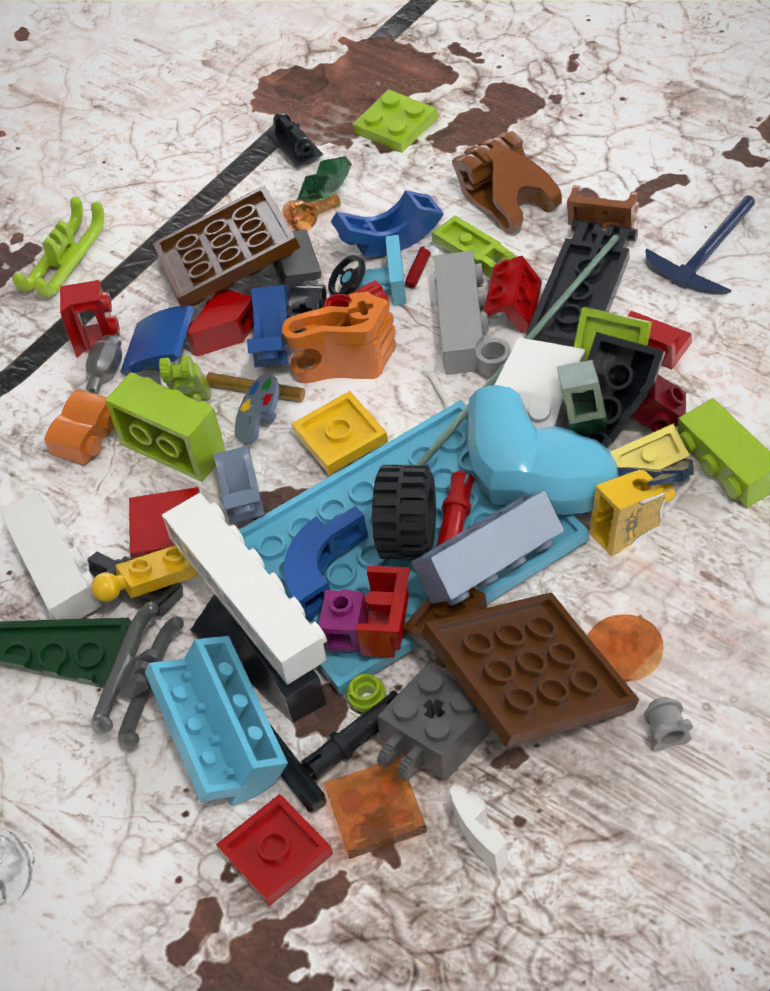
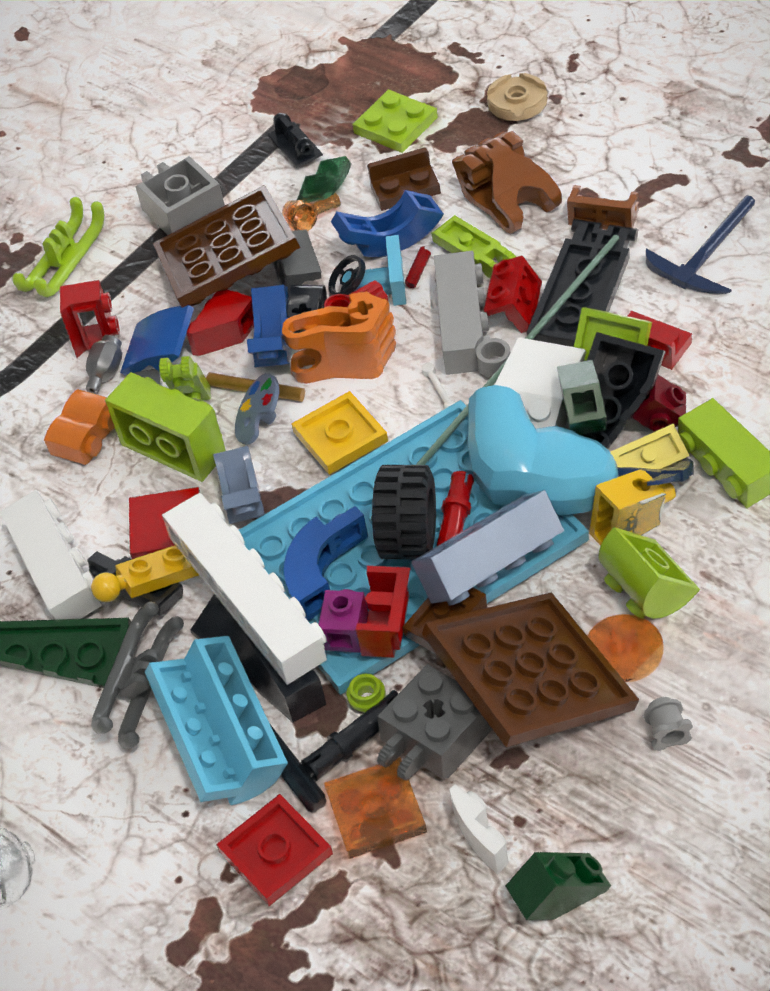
none -> light grey hinge [135,156,225,235]
none -> reddish brown bracket [367,147,441,211]
none -> tan plate [487,73,548,121]
none -> dark green slope [505,852,611,920]
none -> lime brick [598,527,700,619]

